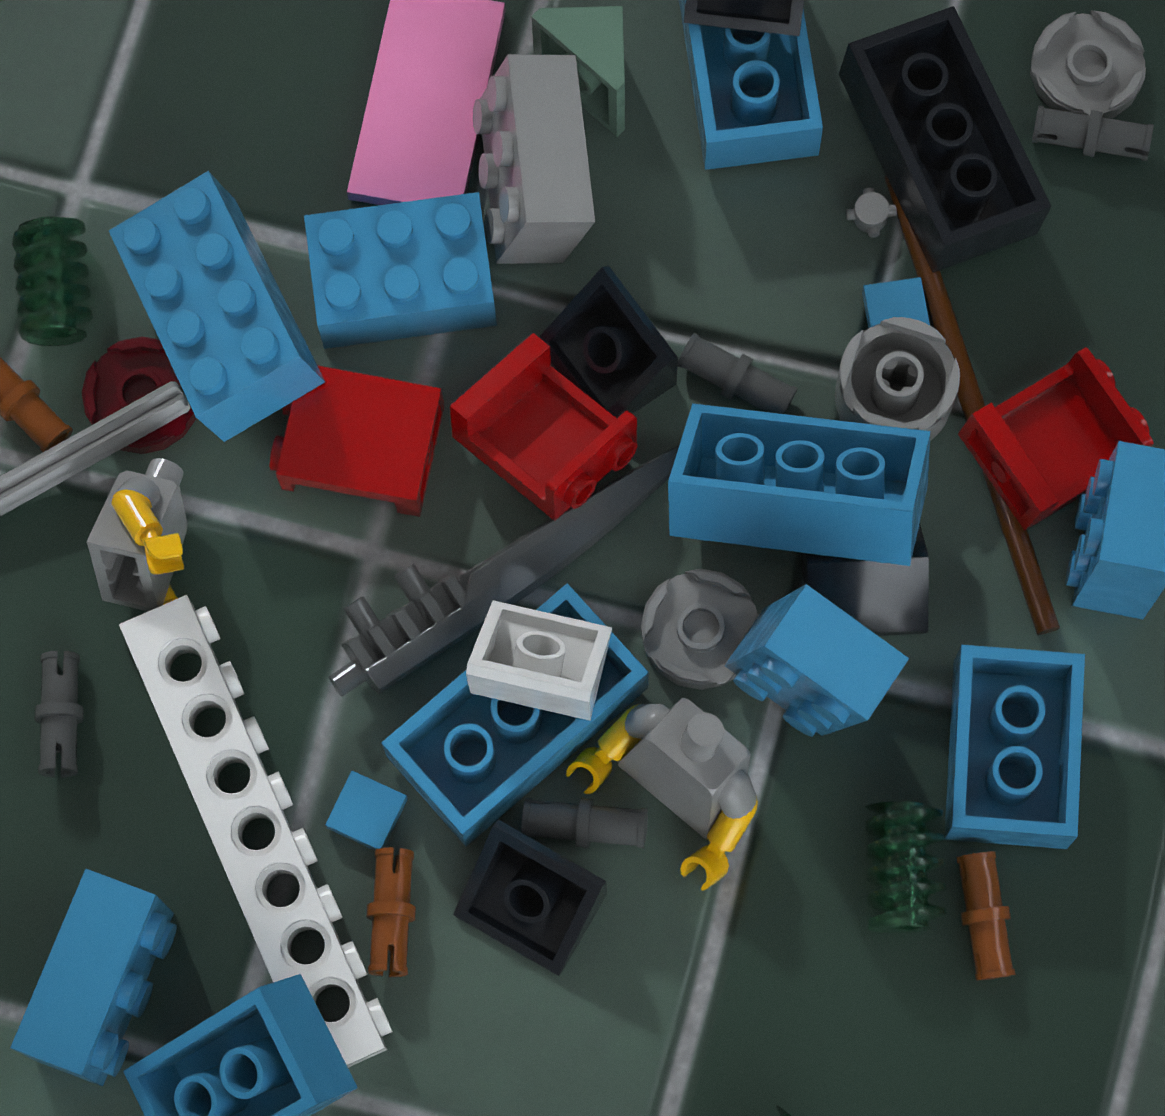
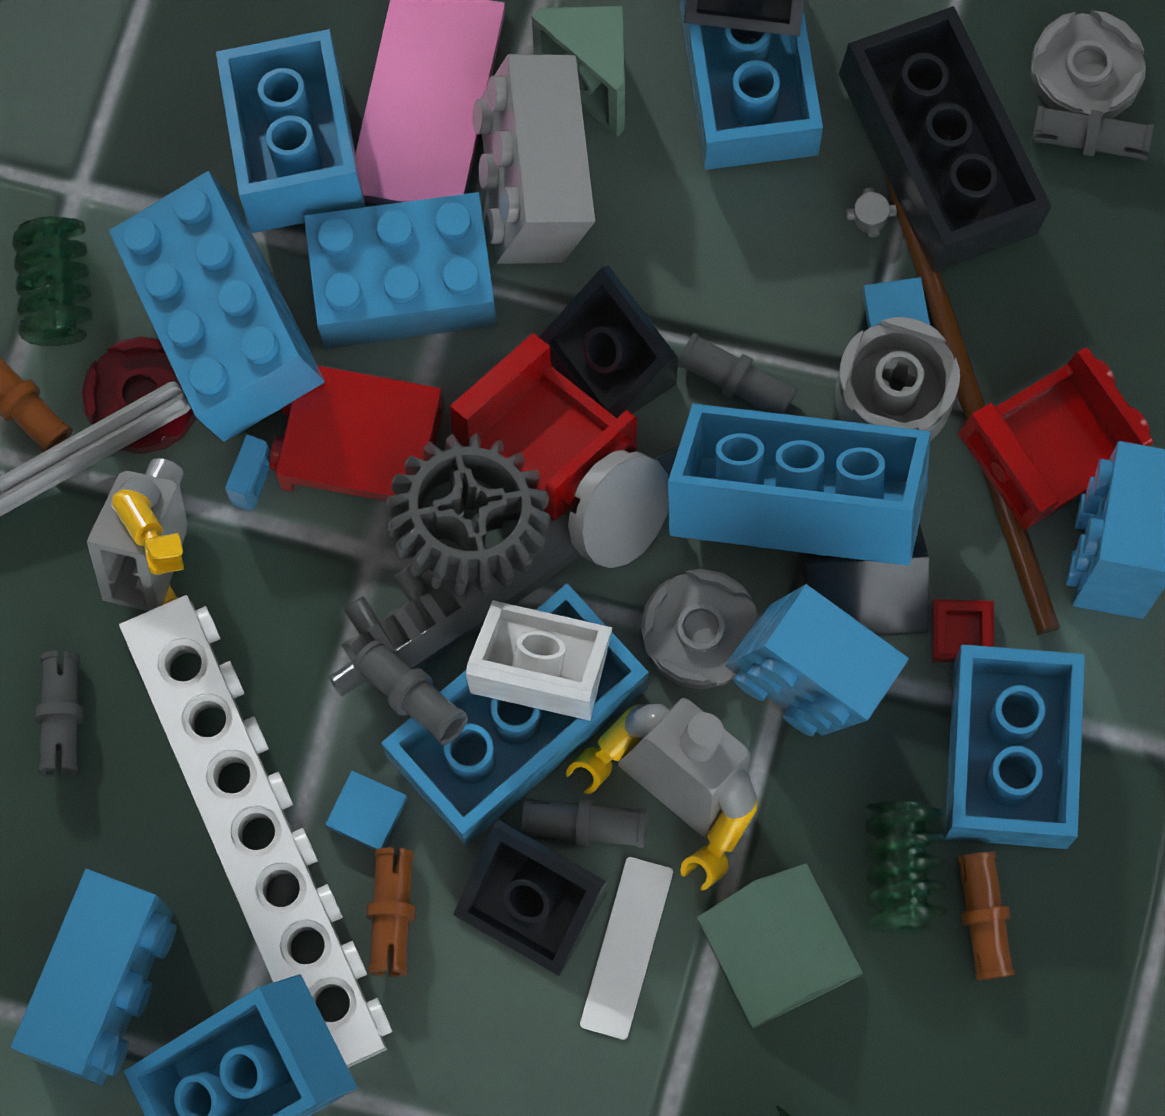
none -> dark azure brick [216,29,365,234]
none -> dark azure tile [225,434,271,512]
none -> dark grey pin [353,640,468,745]
none -> dark grey gear [385,433,551,596]
none -> light grey tile [568,450,669,569]
none -> white sticker [580,857,673,1040]
none -> sand green slope [697,863,863,1029]
none -> red tile [932,599,994,663]

